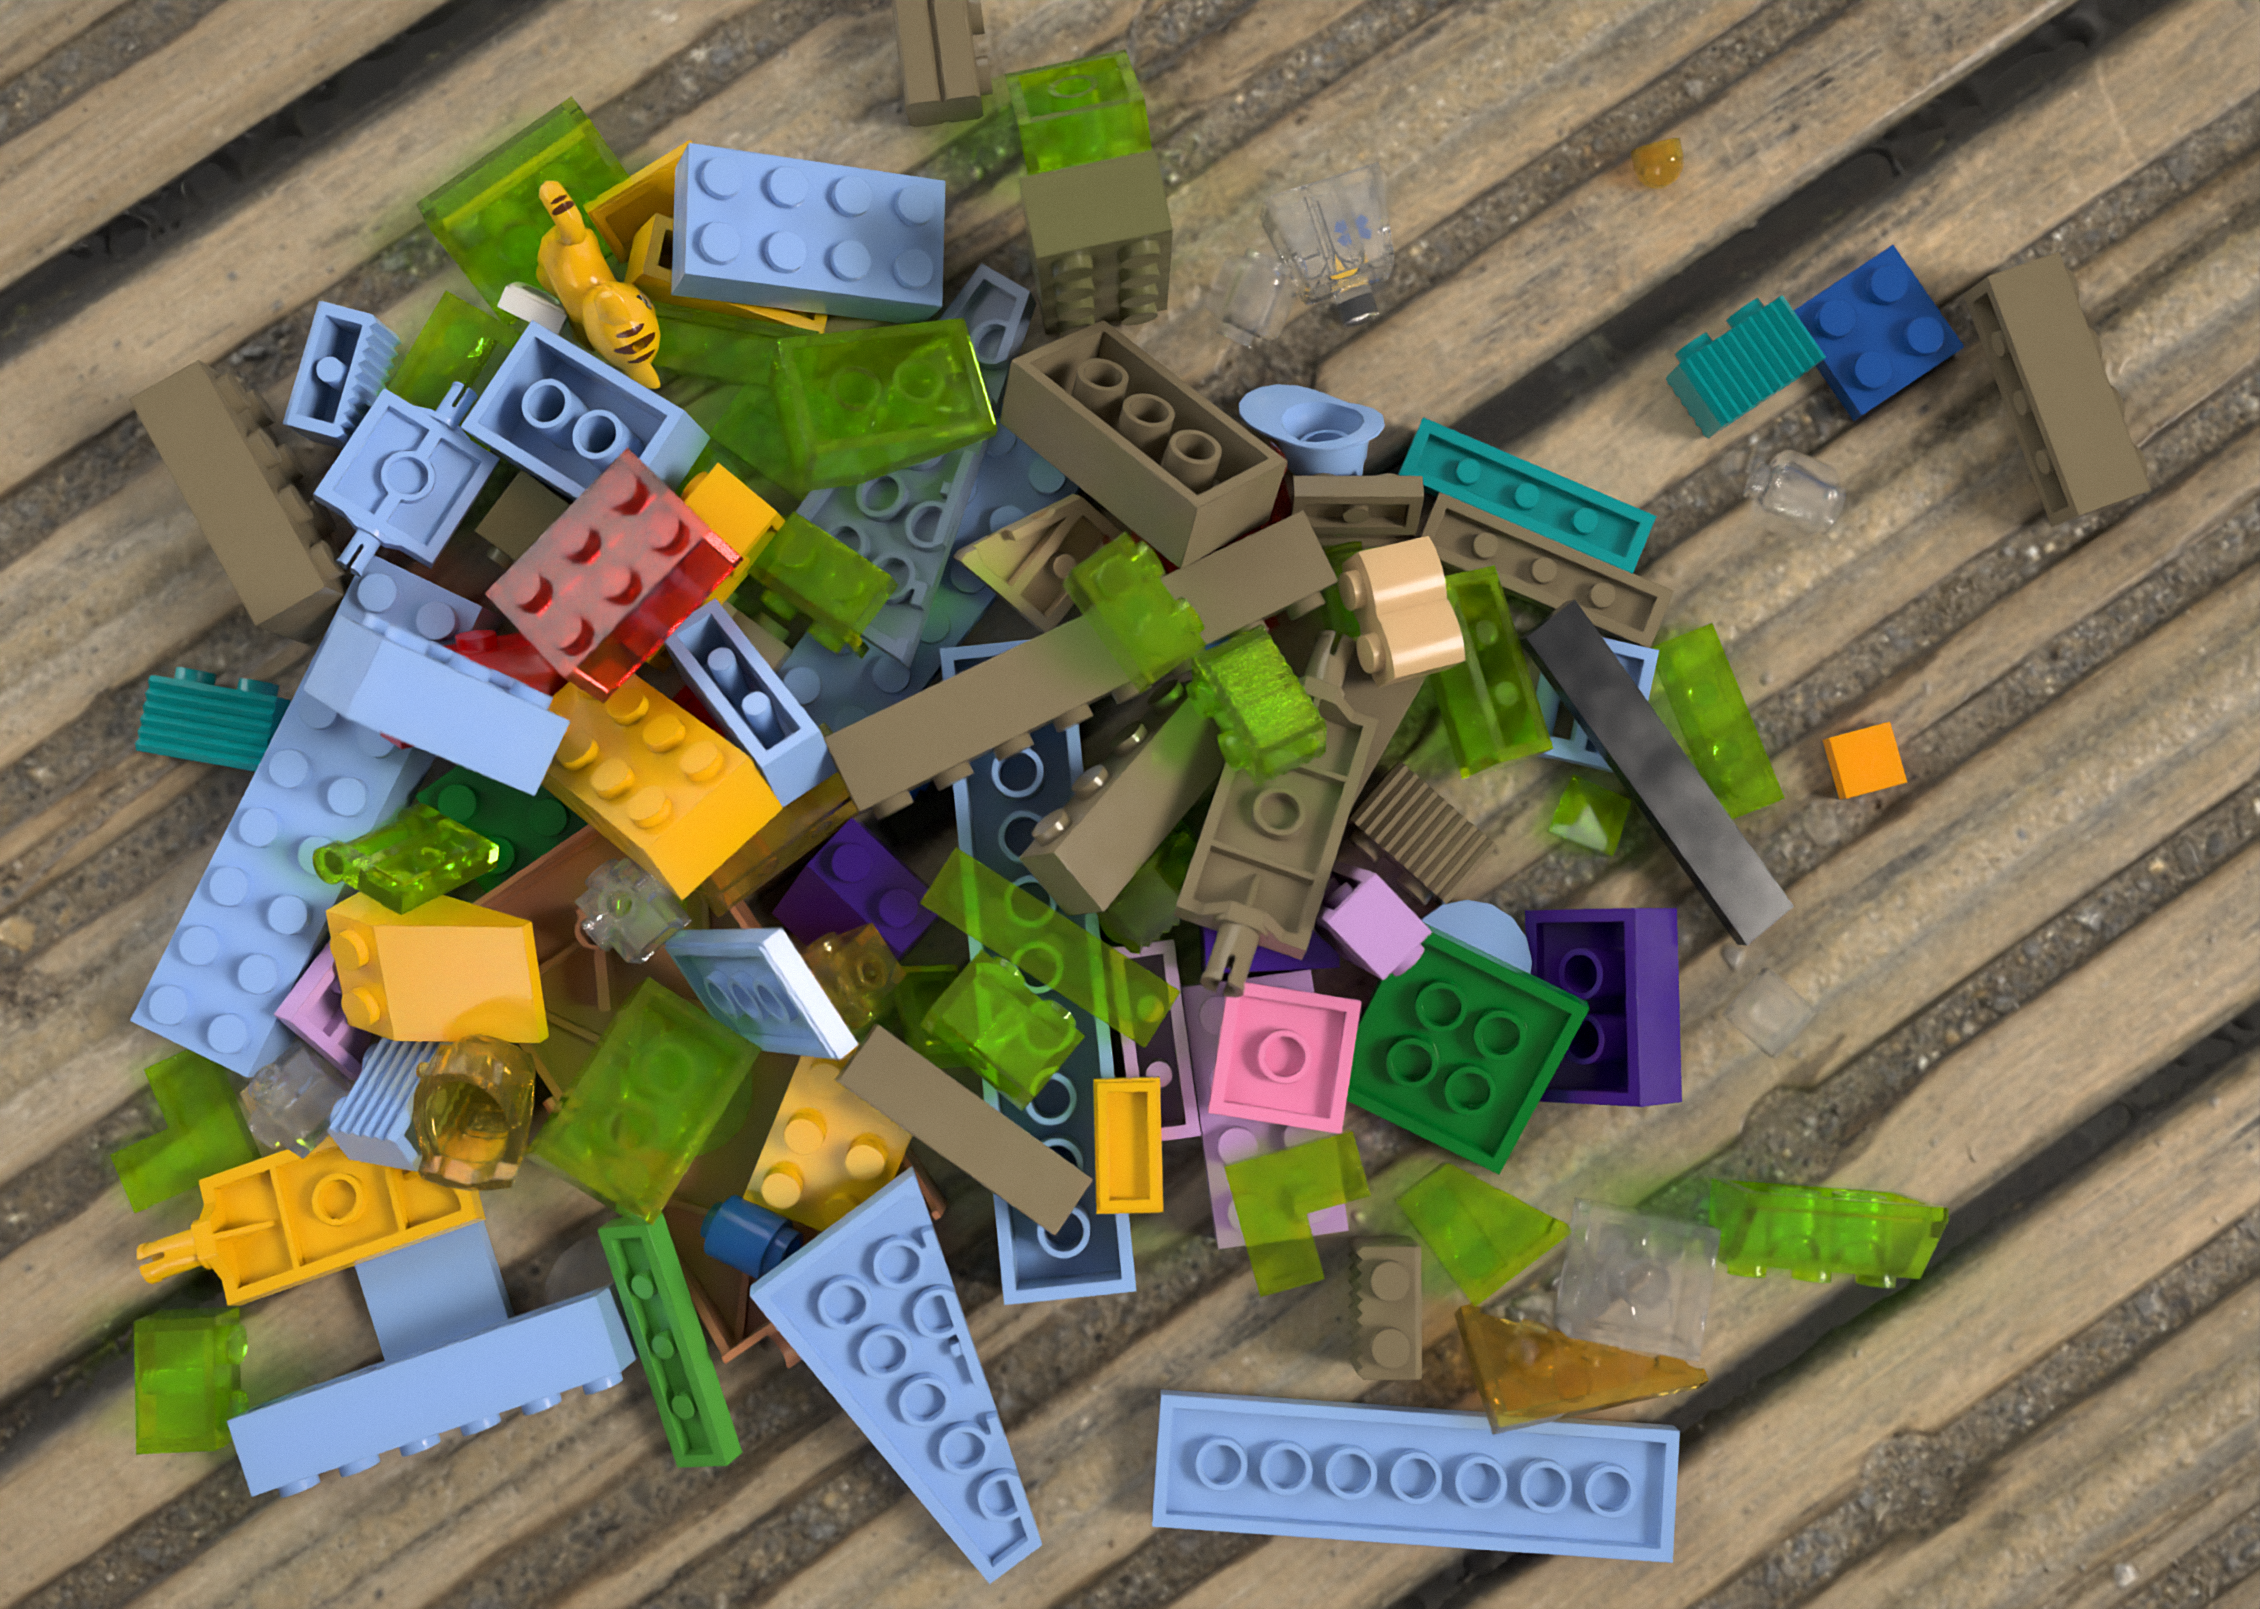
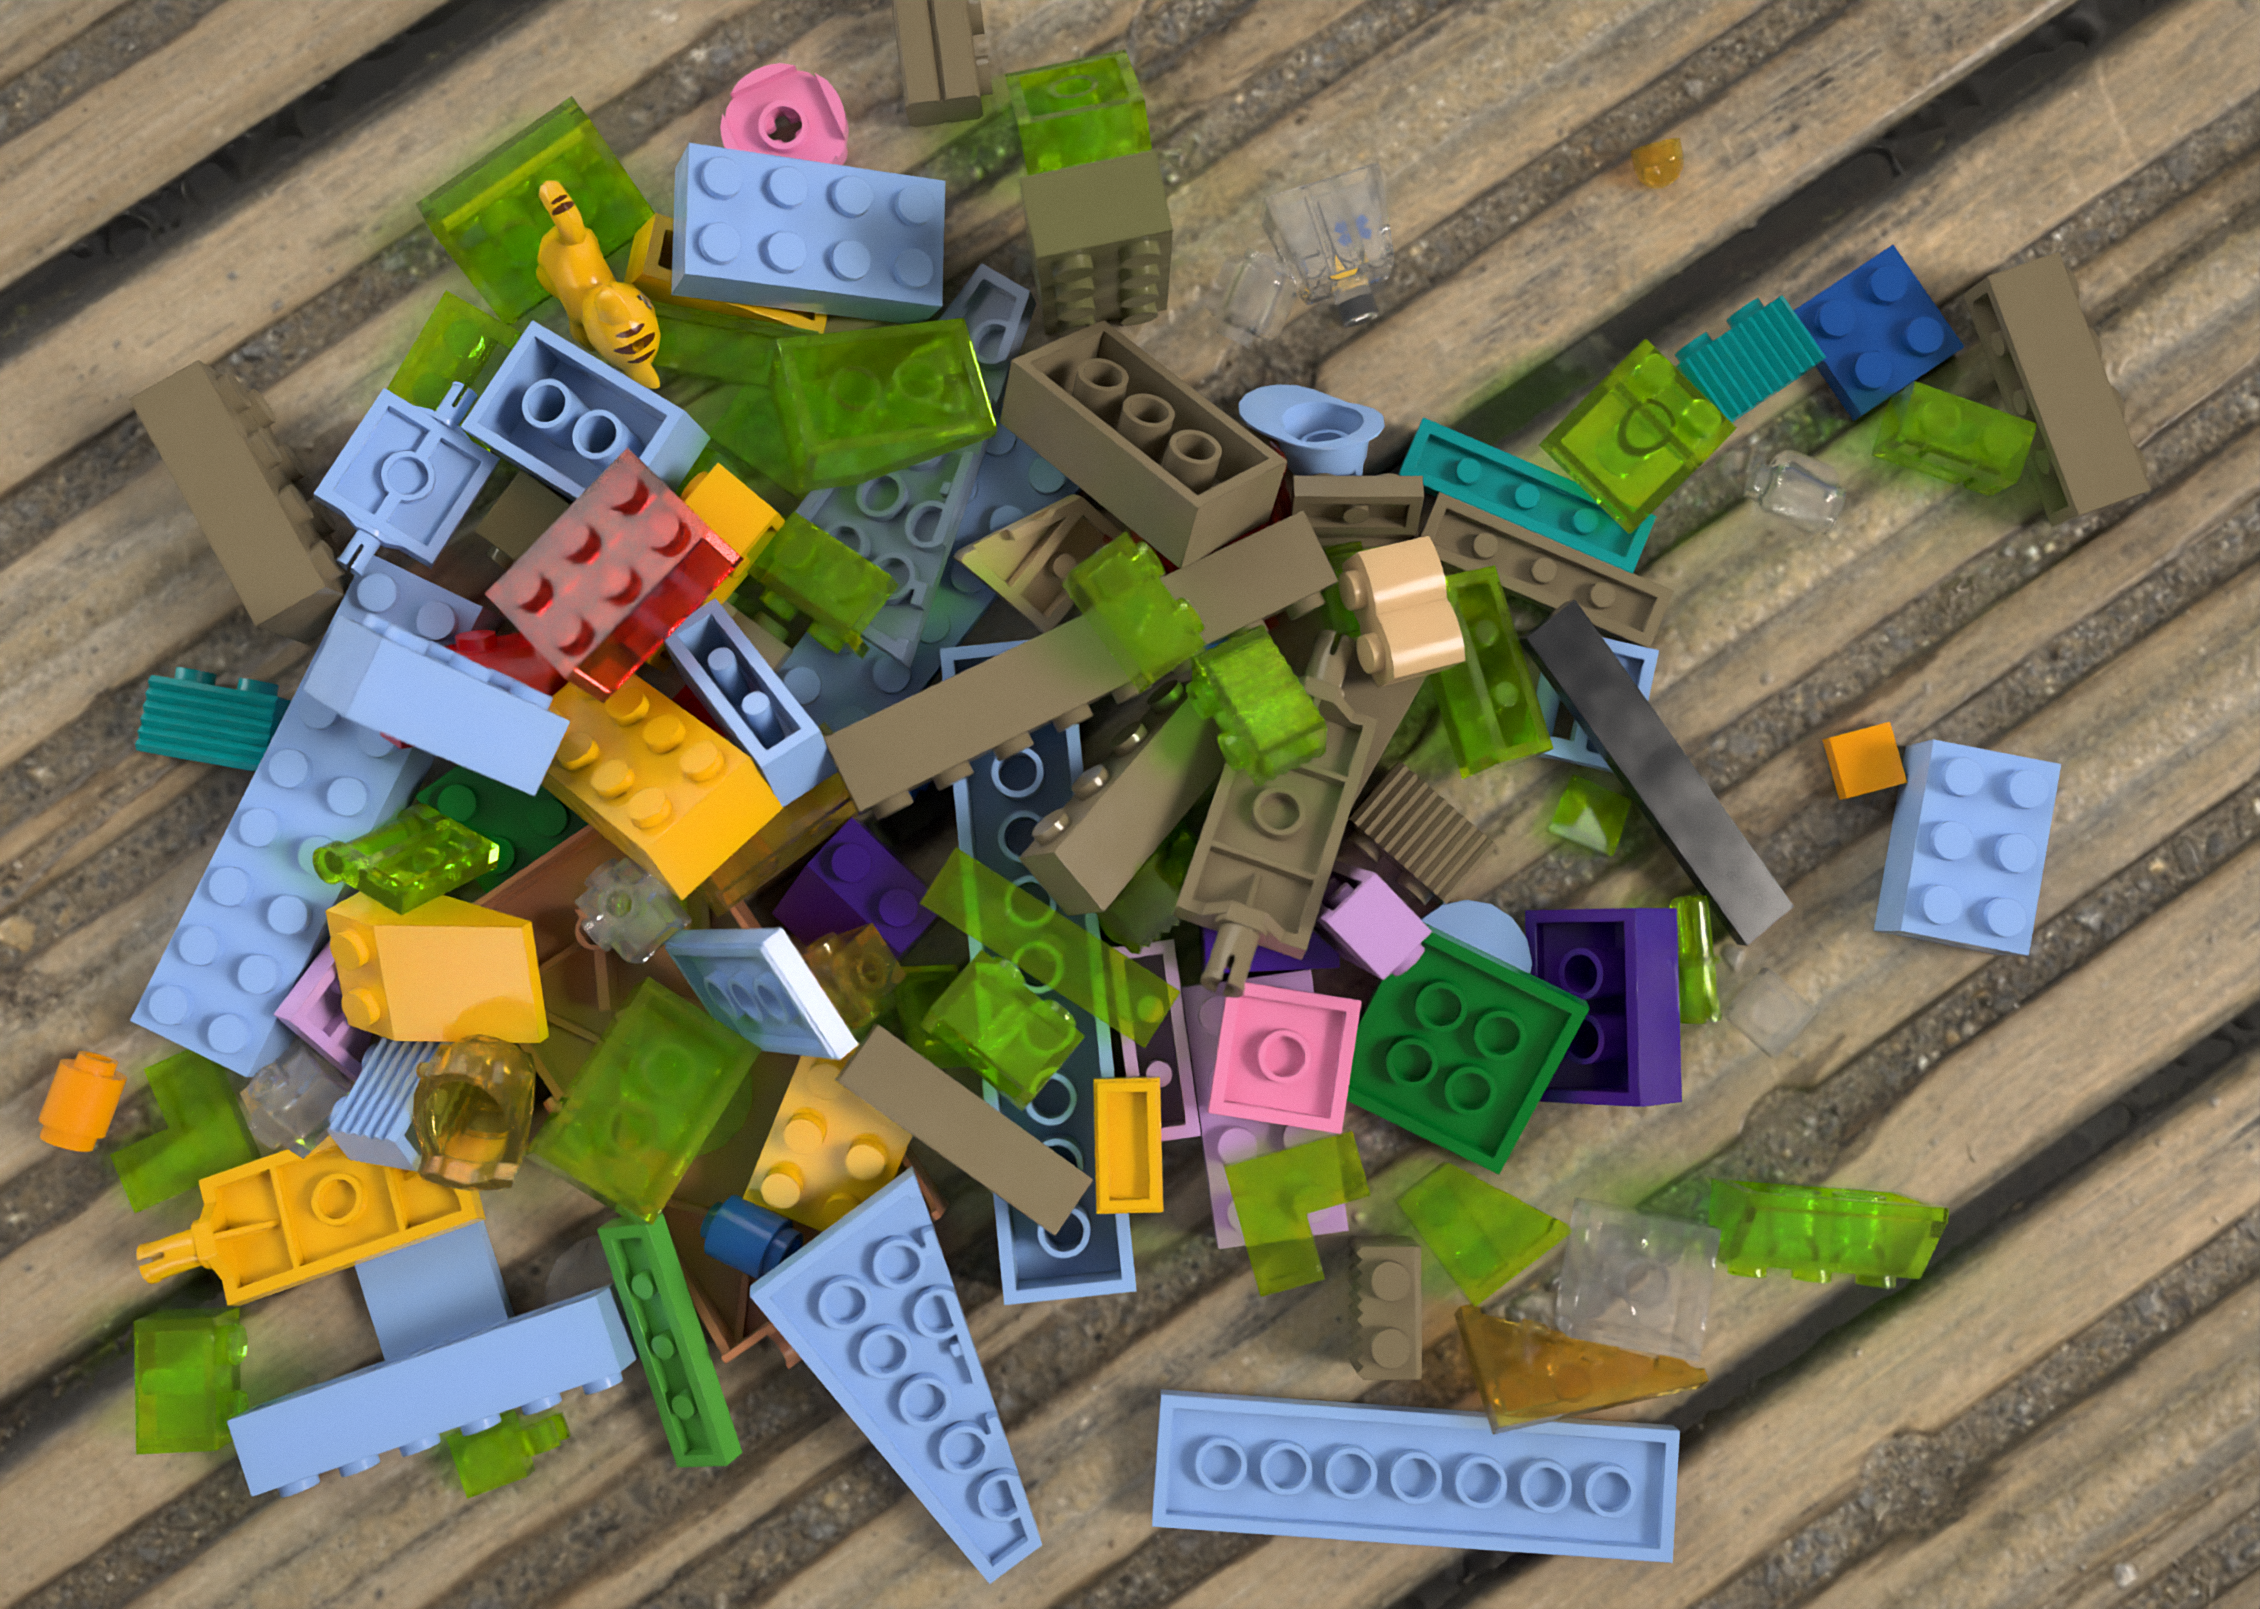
light blue brick [283,301,402,449] -> none
white tile [497,281,568,335] -> none
yellow tile [583,140,692,264] -> none
clear neon green plate [1651,623,1785,820] -> none
none -> light orange brick [38,1051,127,1152]
none -> clear neon green plate [446,1409,571,1499]
none -> bright pink plate [720,63,849,165]
none -> clear neon green slope [1539,338,1737,534]
none -> clear neon green axle [1670,895,1722,1024]
none -> clear neon green brick [1872,381,2036,497]
none -> light blue brick [1874,739,2061,956]

